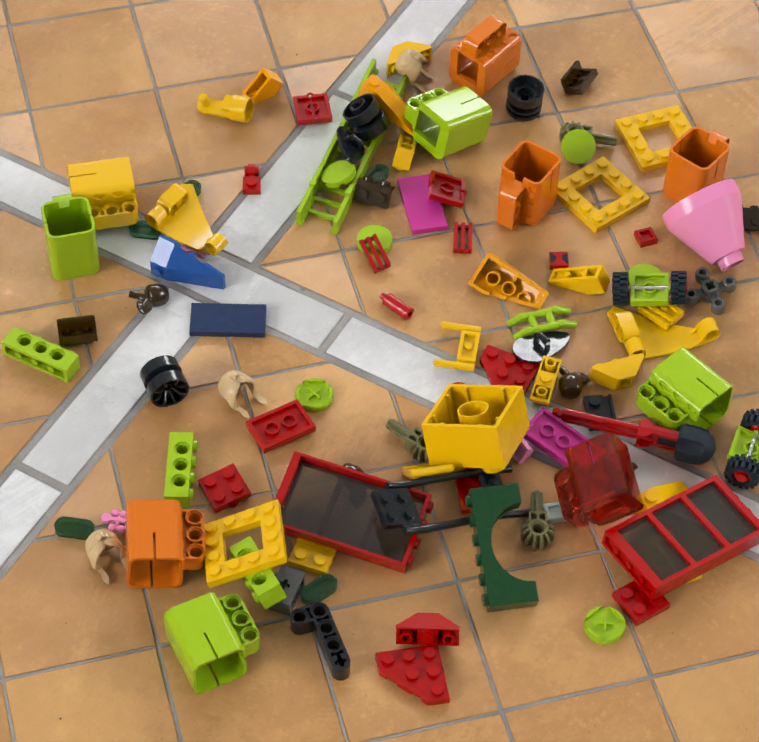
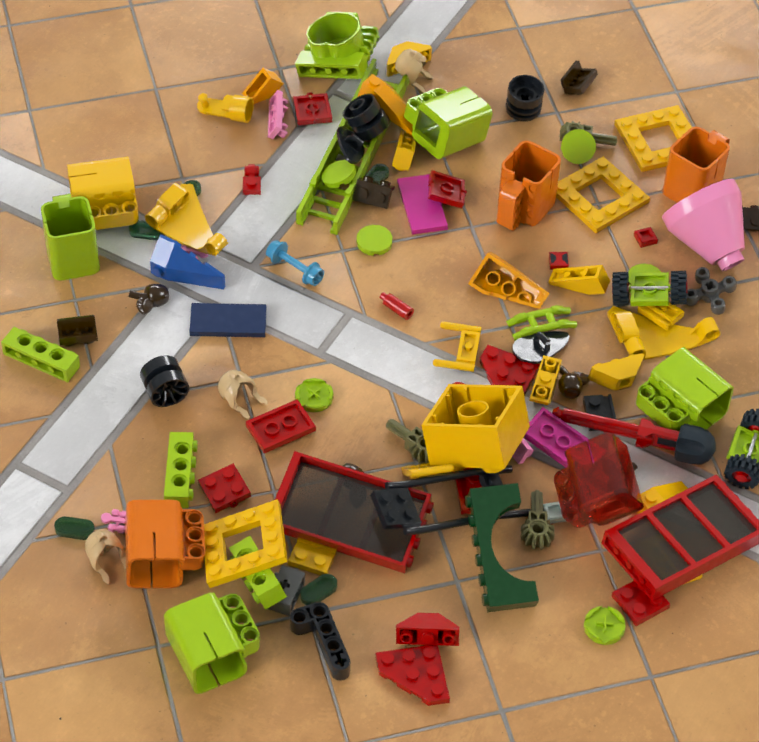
red tile [359,233,391,274] -> none
orange piece [449,15,522,97] -> none
red tile [453,222,472,254] -> none
none -> dark azure piece [266,240,324,286]
none -> bright pink plate [268,90,288,139]
none -> lime hose [295,12,380,79]

